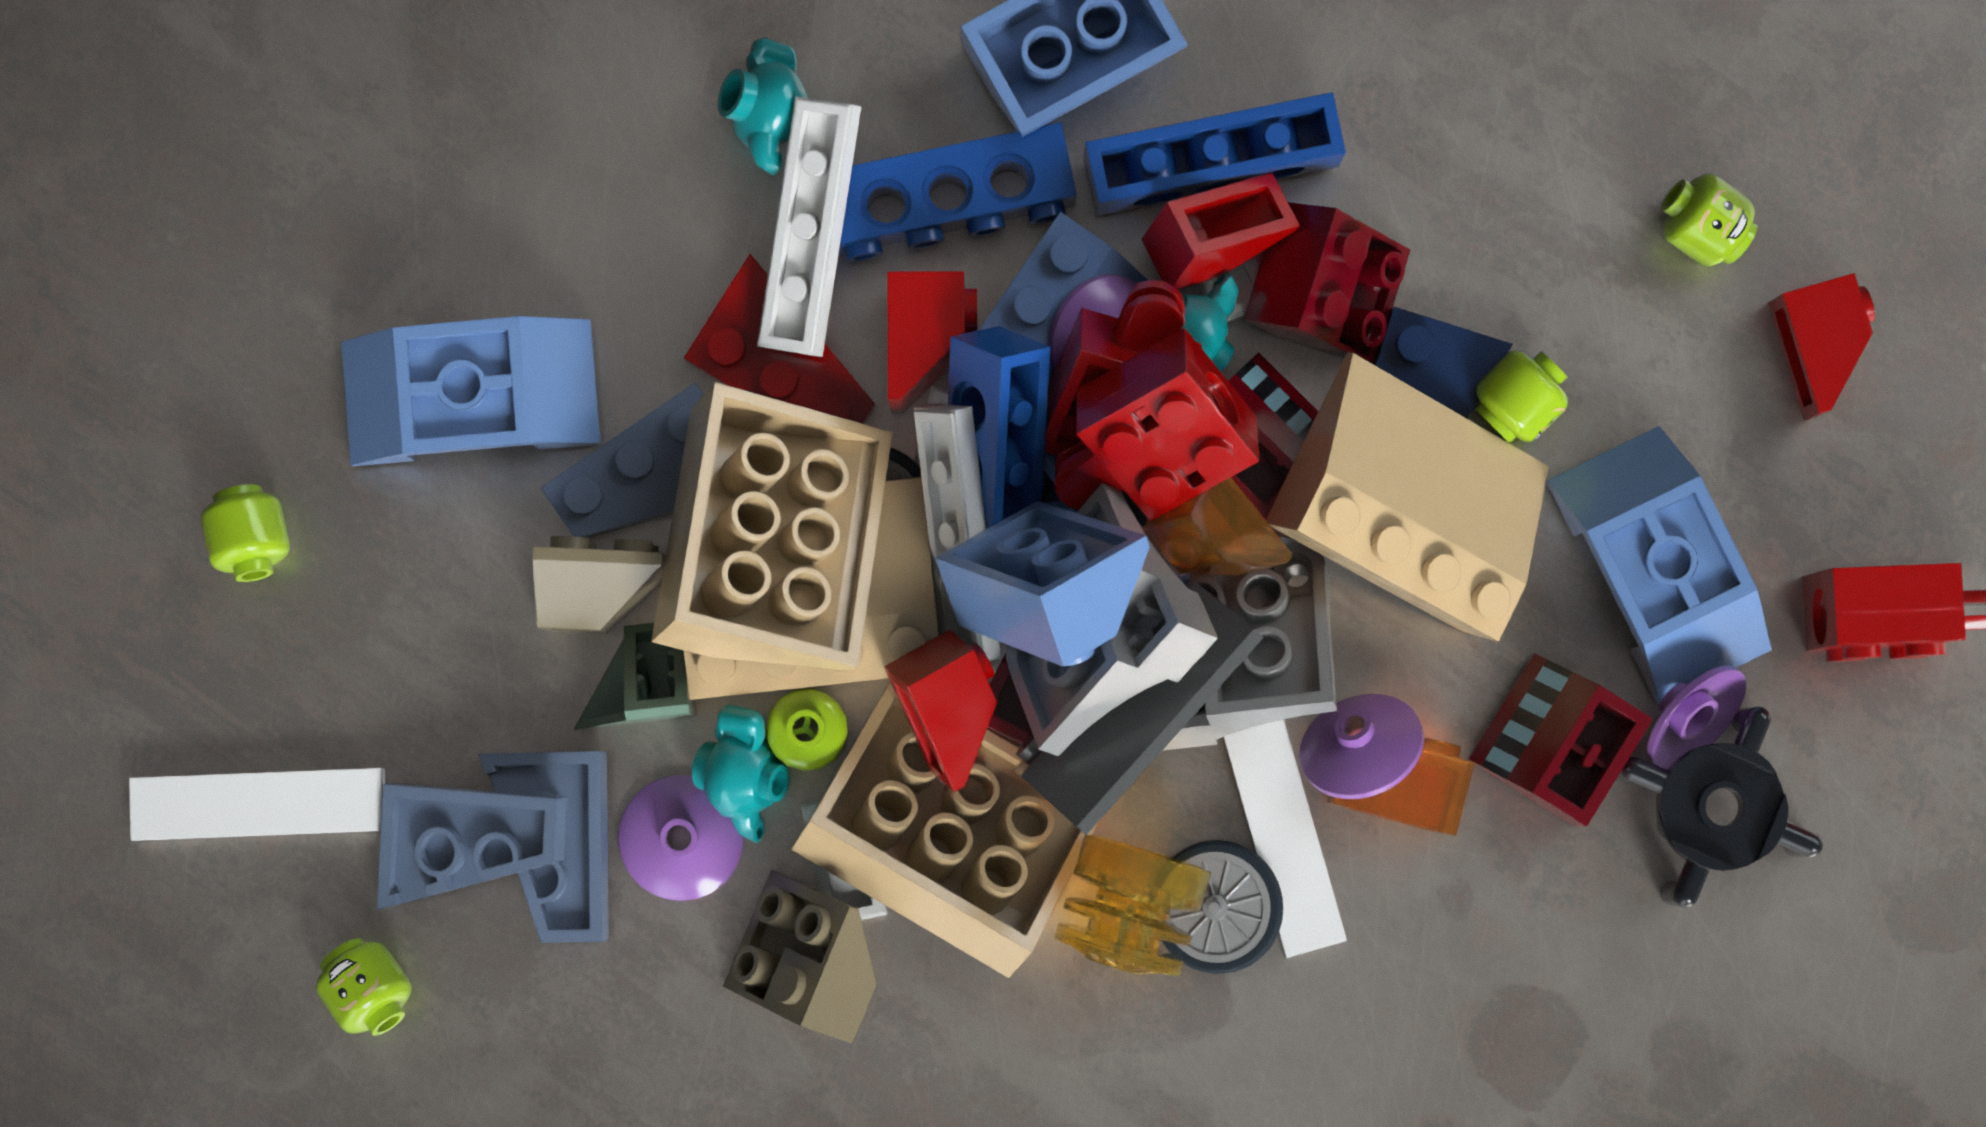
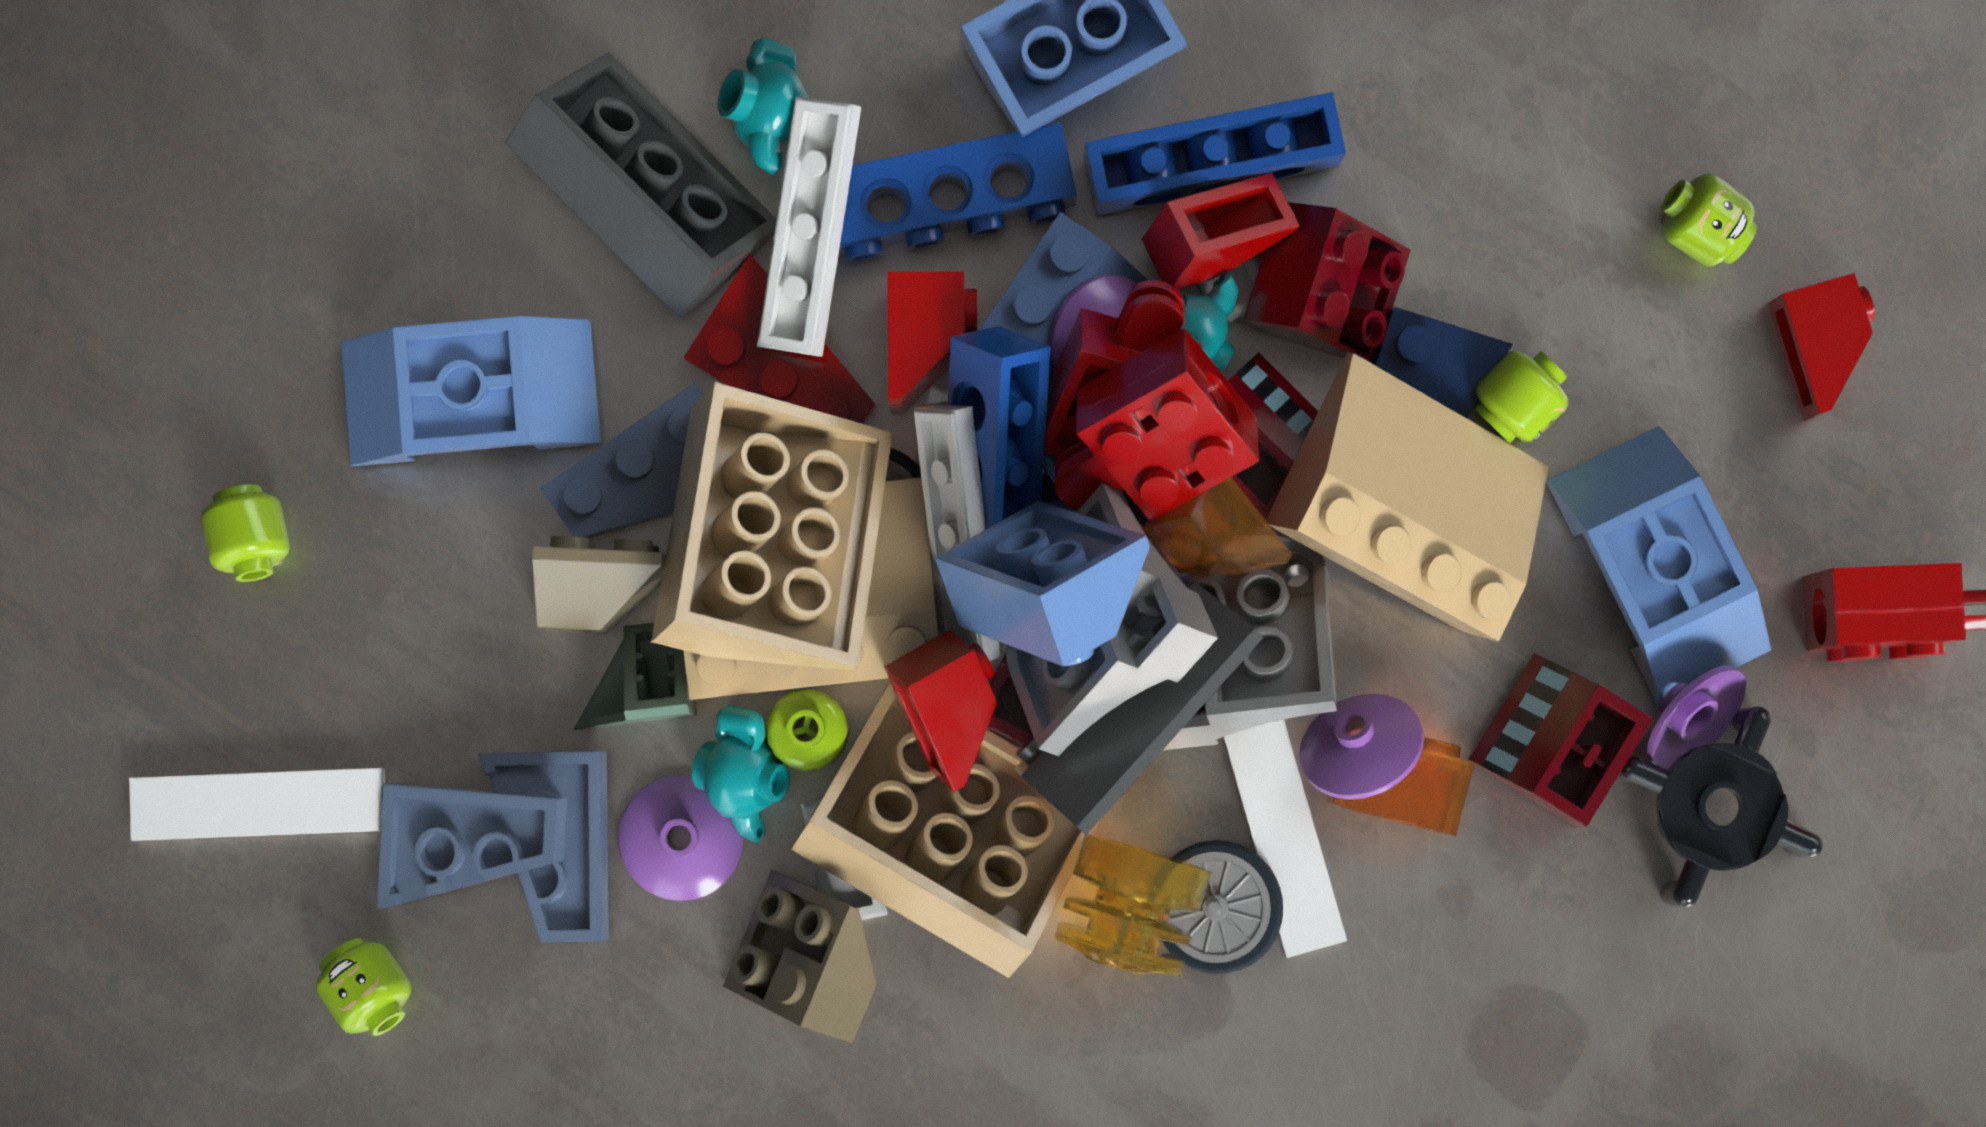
none -> dark grey slope [504,52,776,318]

